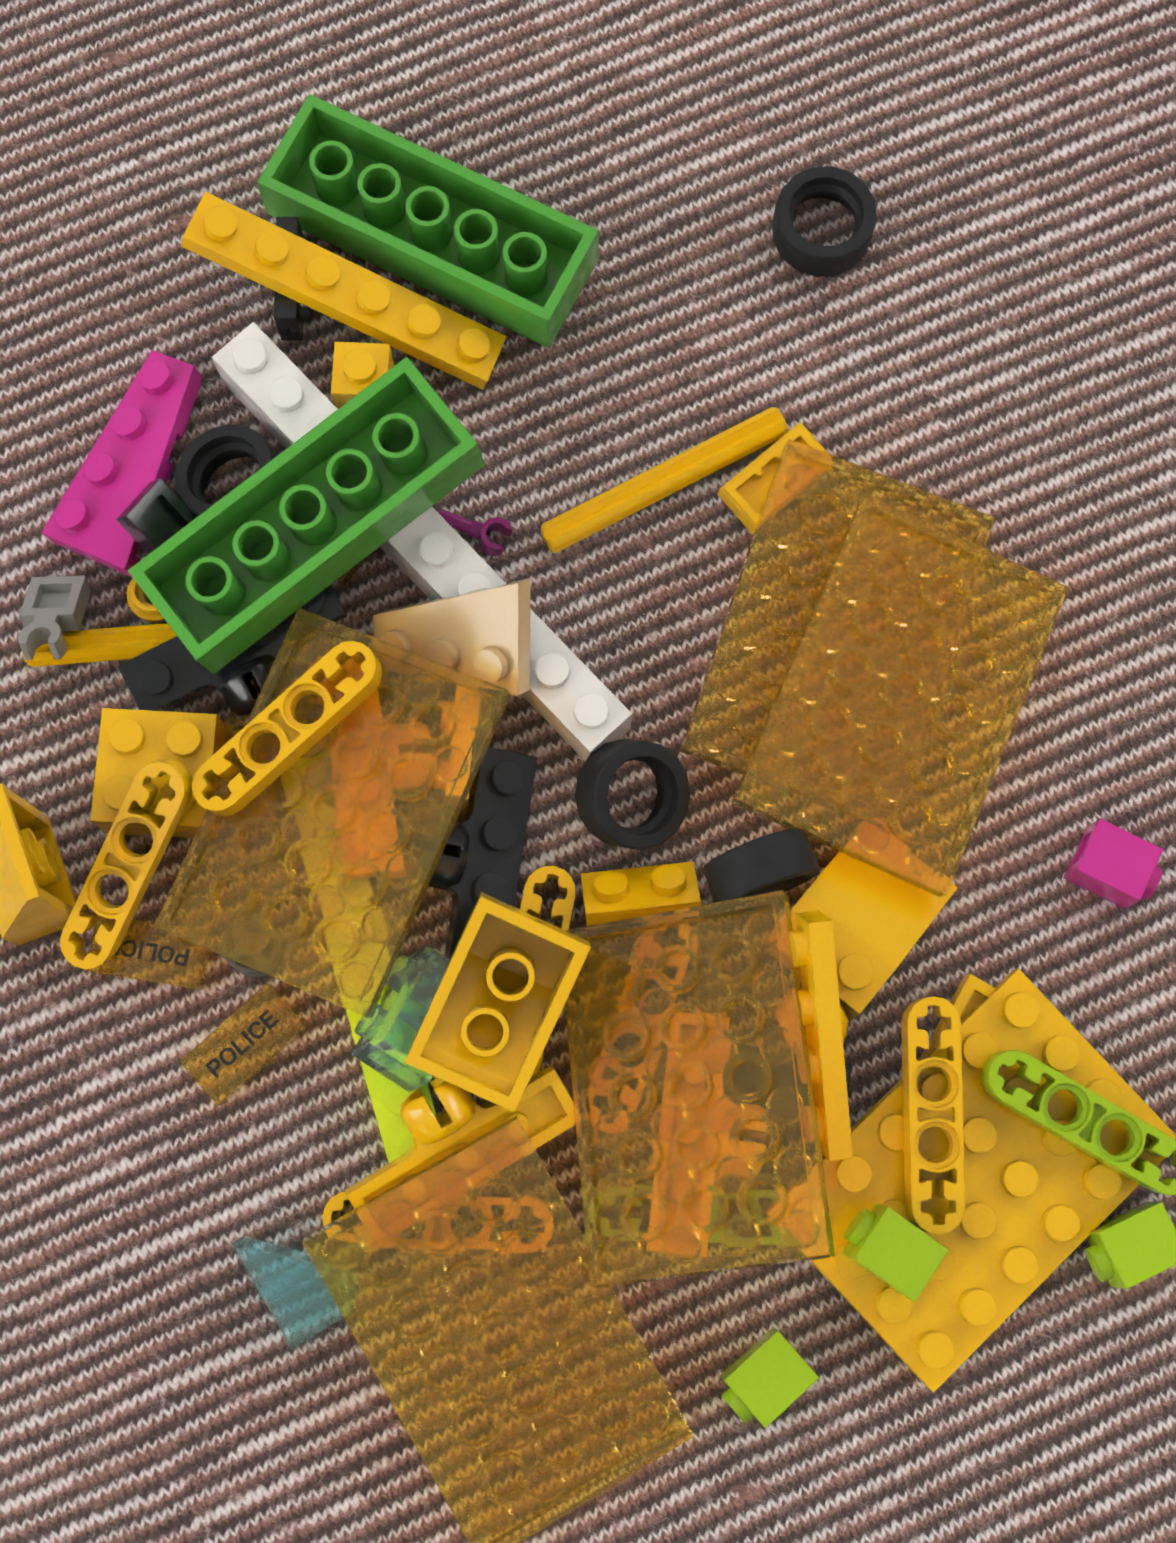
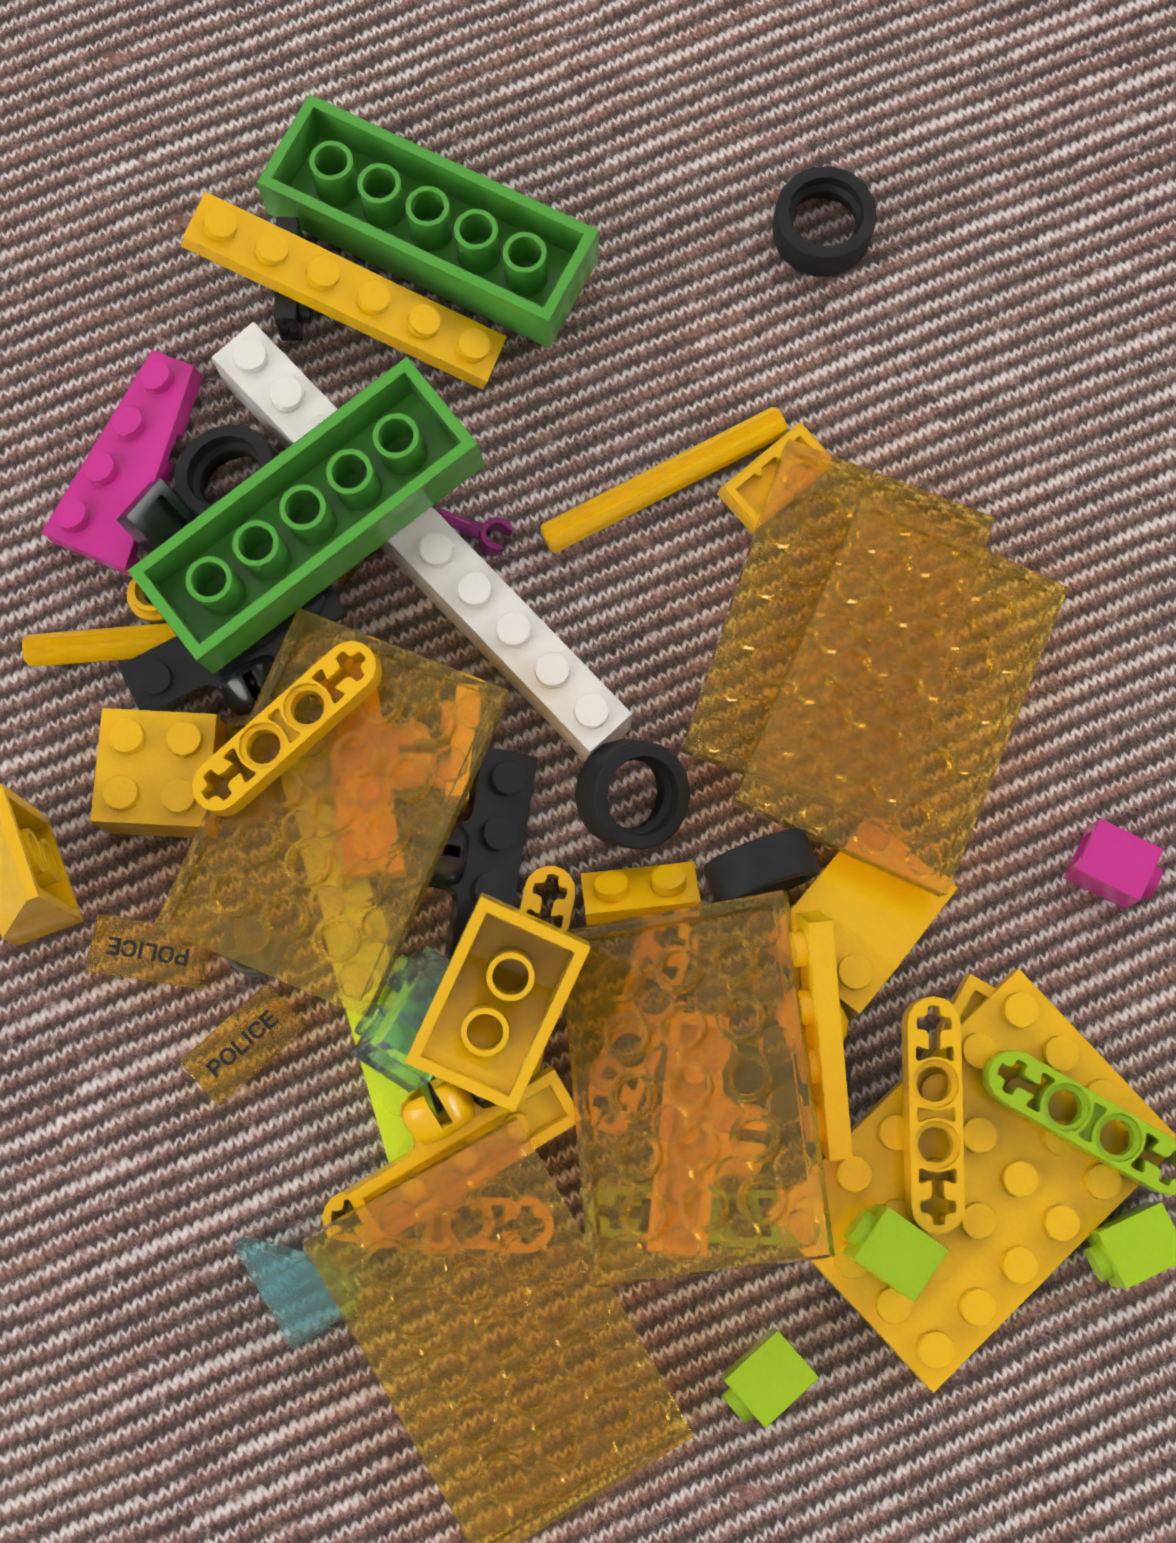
light grey plate [18,575,92,660] -> none
yellow beam [60,759,192,969] -> none
yellow brick [331,342,395,409] -> none
tan wing [373,578,530,696] -> none

